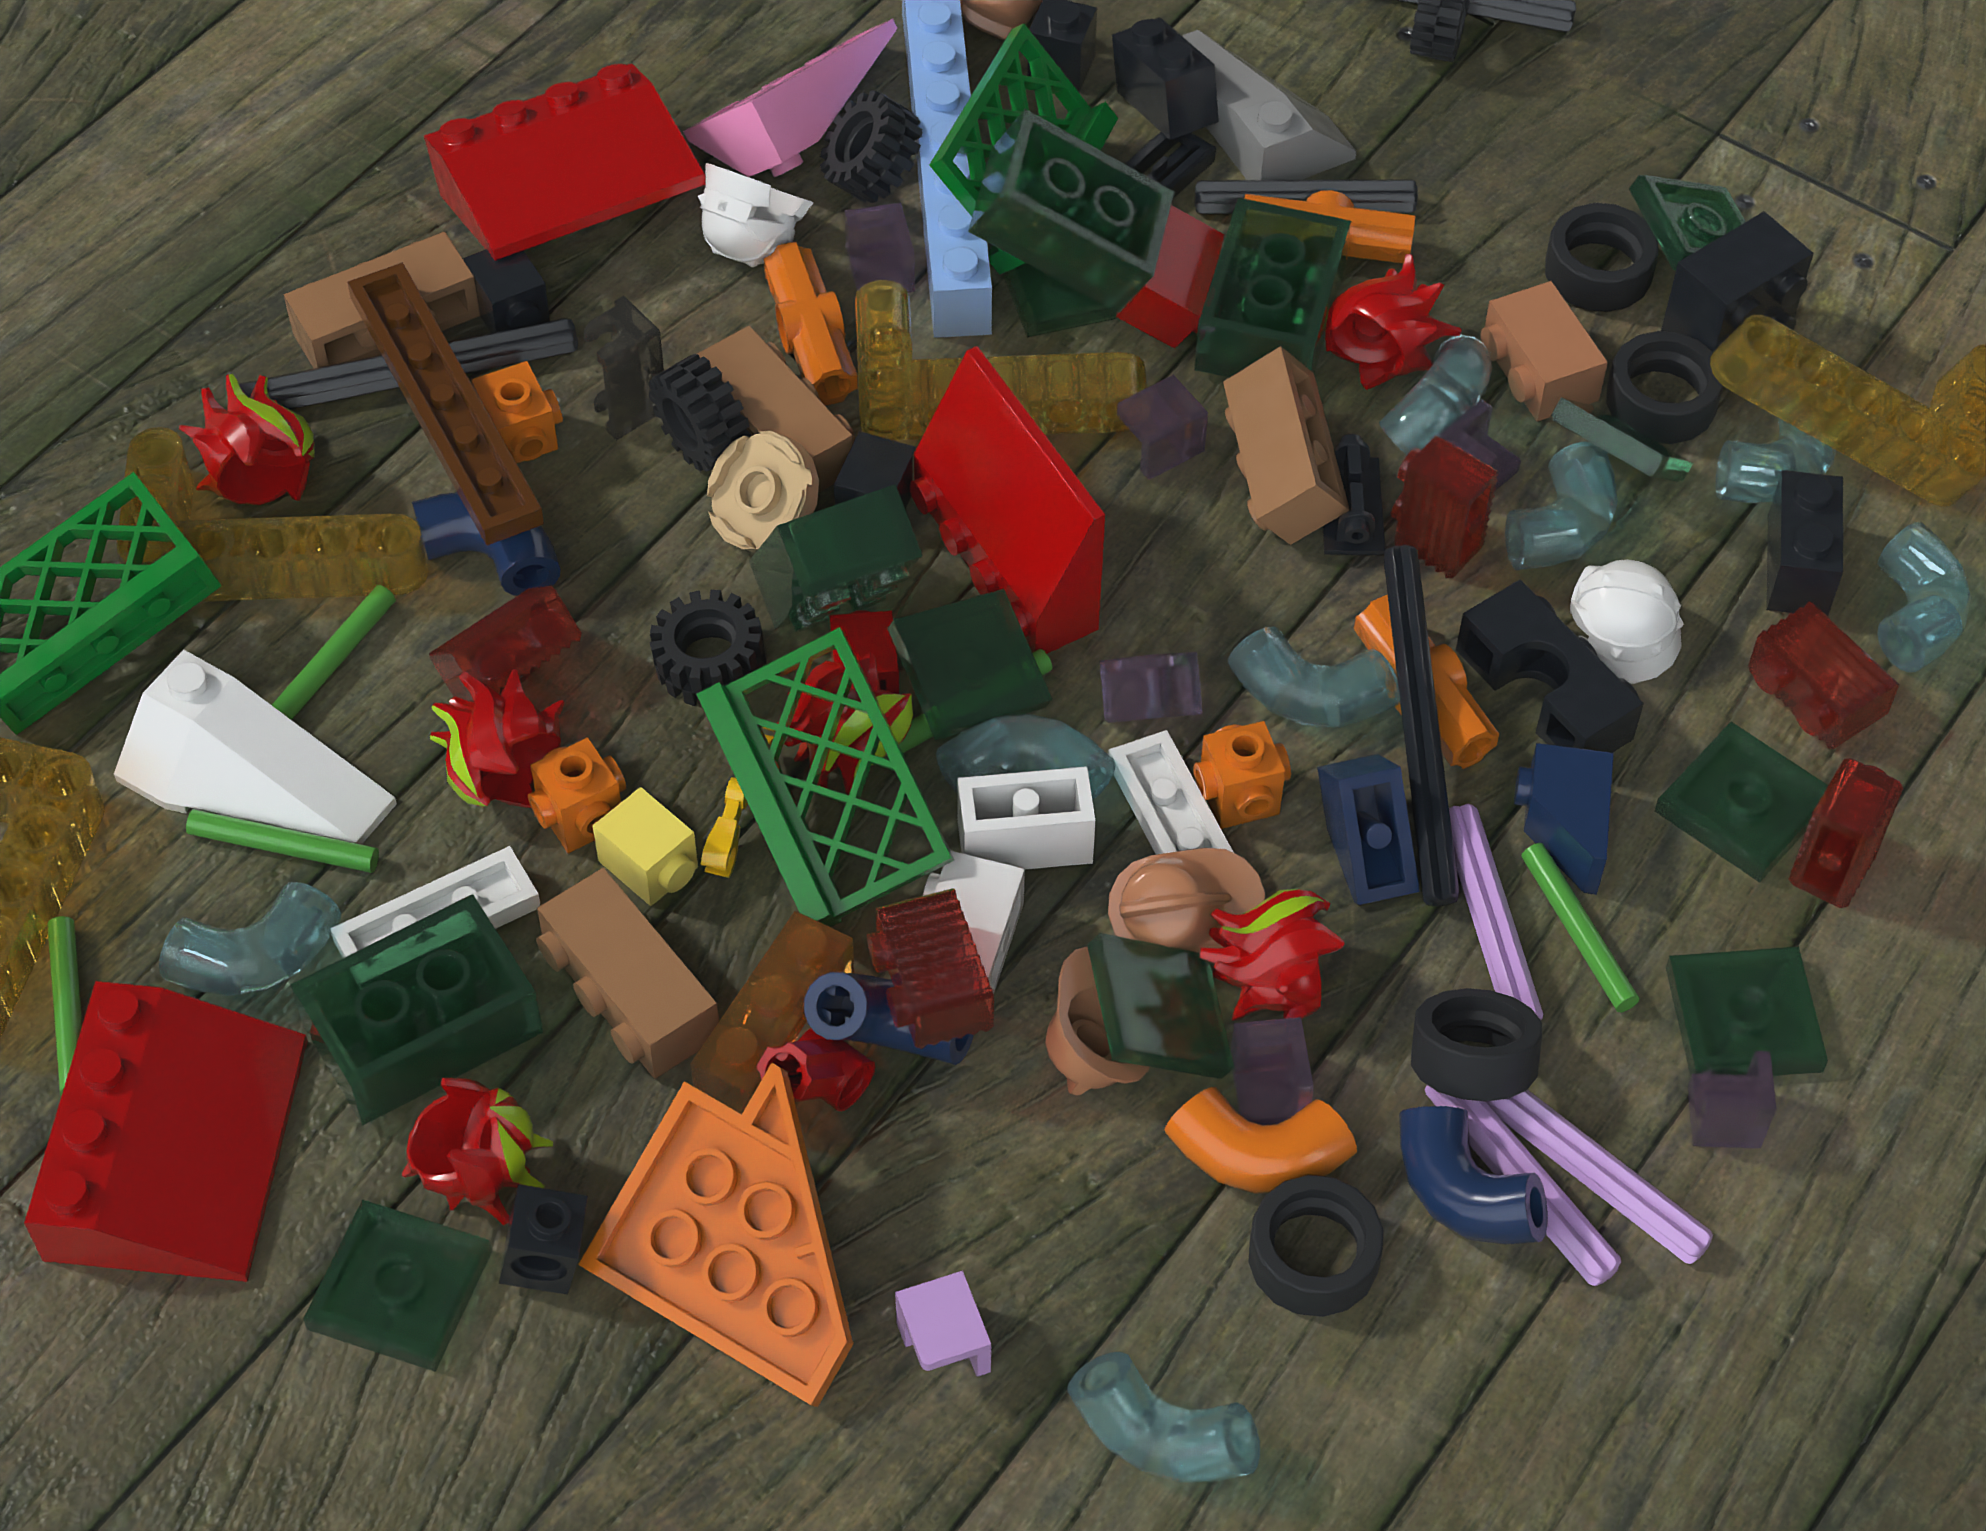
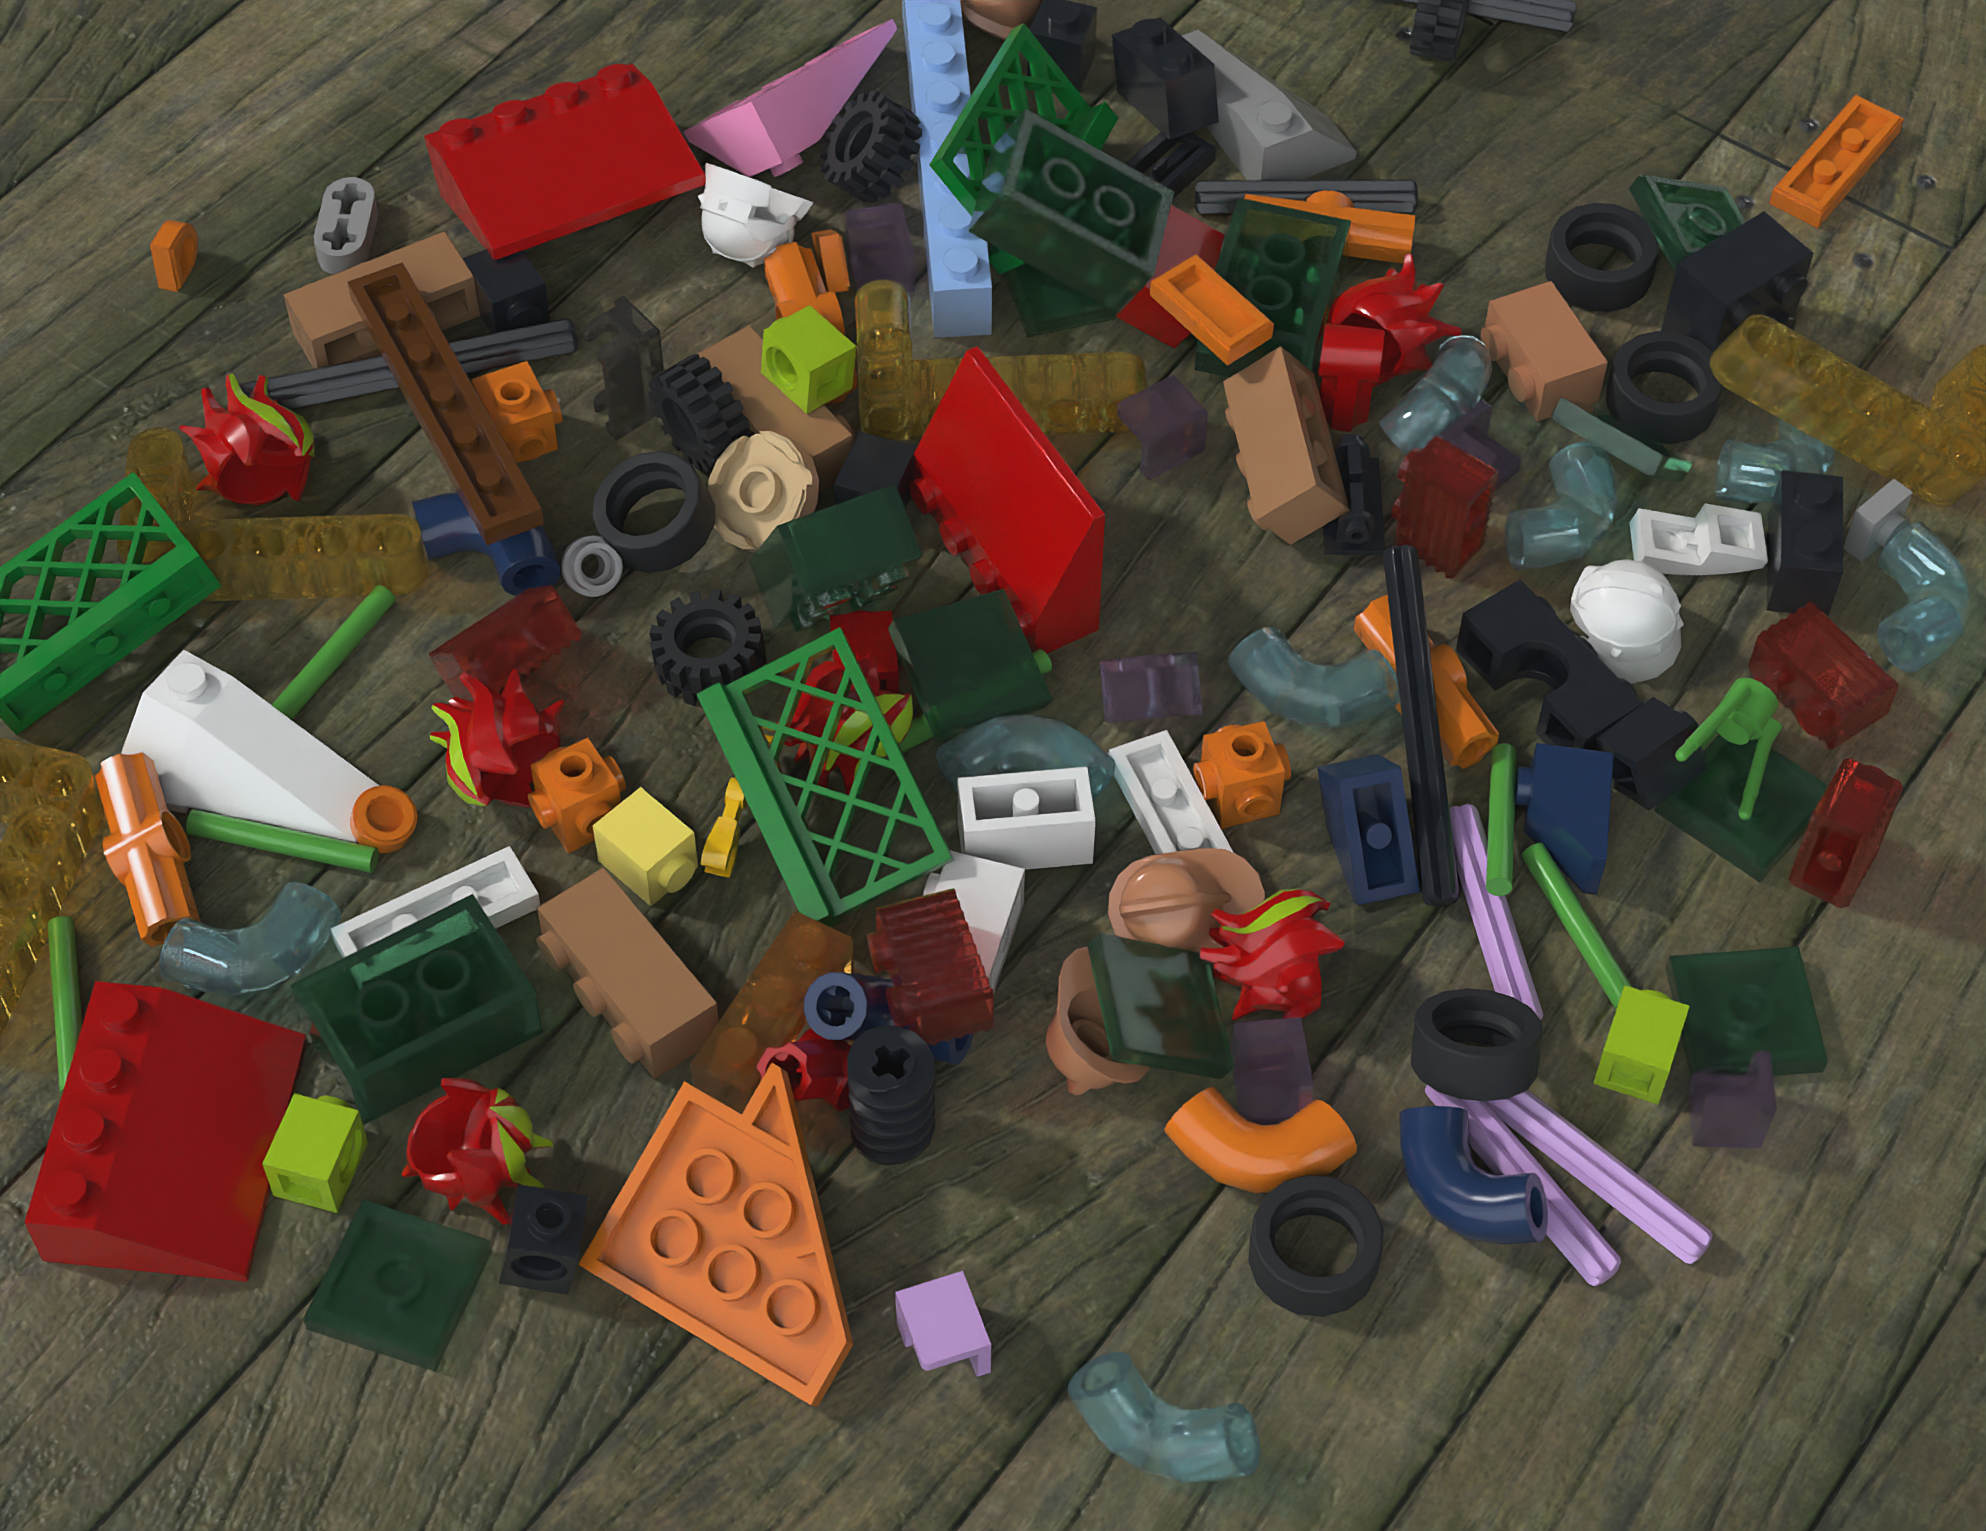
none -> orange piece [95,752,201,947]
none -> orange tile [150,220,198,292]
none -> lime brick [262,1093,368,1213]
none -> light grey beam [314,177,378,275]
none -> orange tile [350,785,418,853]
none -> light grey plate [561,535,623,597]
none -> black tyre [592,451,715,573]
none -> lime brick [761,305,857,414]
none -> orange tile [811,229,850,293]
none -> black piece [847,1026,935,1165]
none -> orange tile [1150,254,1274,366]
none -> red piece [1318,323,1385,432]
none -> bright green bar [1486,743,1517,896]
none -> lime brick [1593,985,1689,1105]
none -> black brick [1595,697,1707,811]
none -> white slope [1629,503,1768,575]
none -> bright green plant [1675,678,1782,820]
none -> orange tile [1769,95,1904,229]
none -> light grey plate [1843,479,1913,562]

